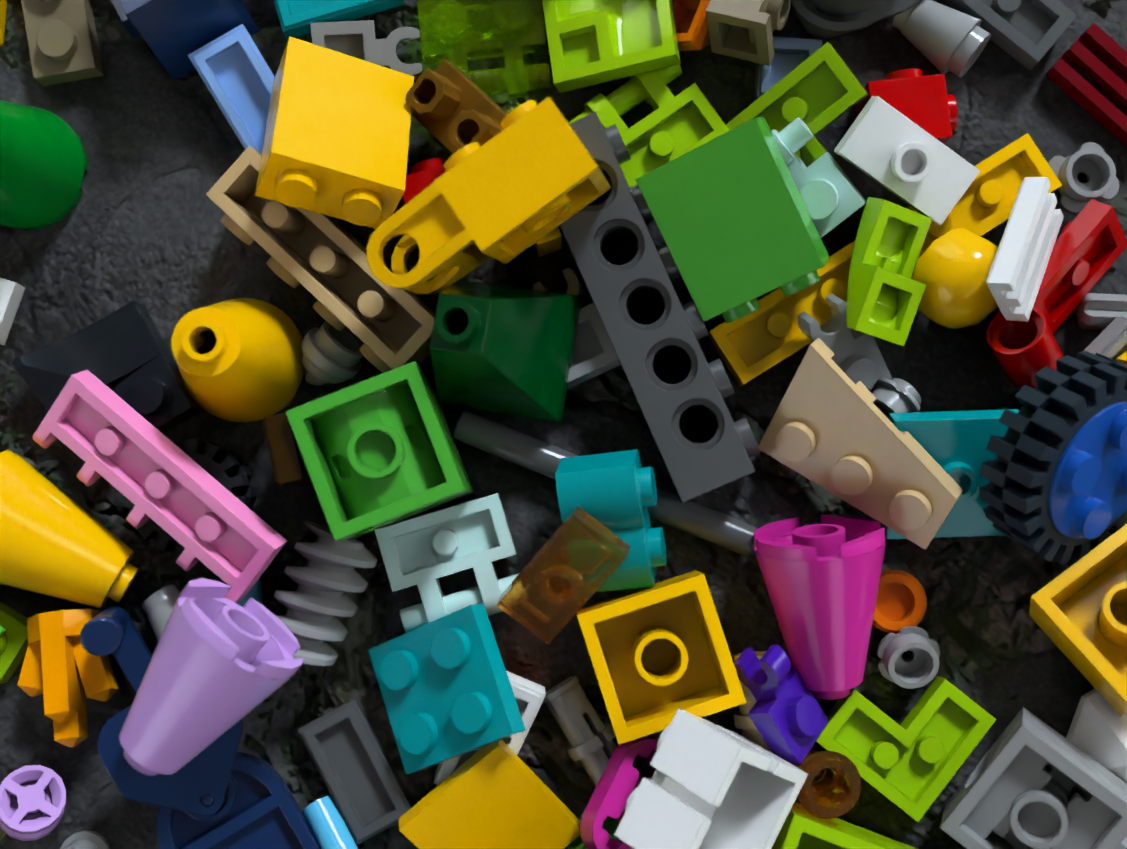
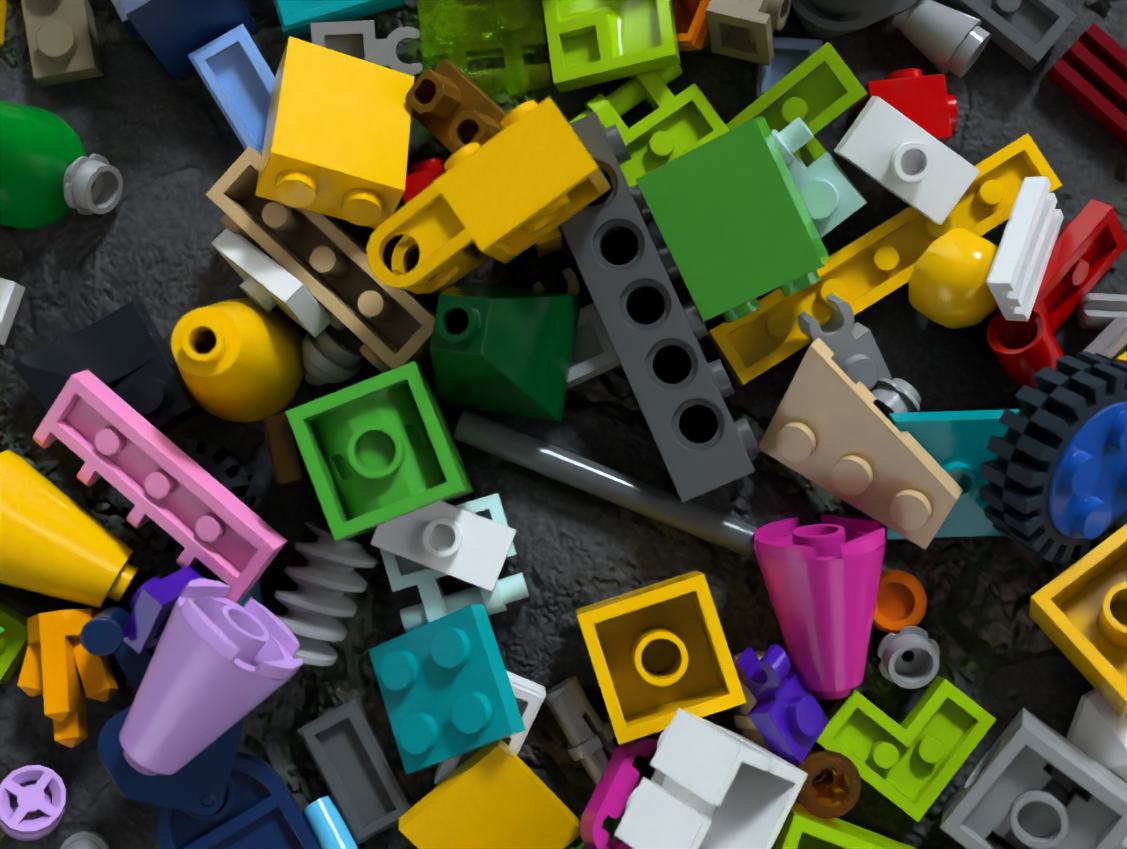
clear orange plate [496,506,630,644] -> none
teal brick [555,449,667,594] -> none
lime slope [846,197,932,346] -> none
light grey plate [1048,142,1119,214] -> none
none -> light grey plate [63,154,123,215]
none -> dark purple plate [123,561,227,654]
none -> white plate [211,228,331,338]
none -> white plate [370,501,517,592]

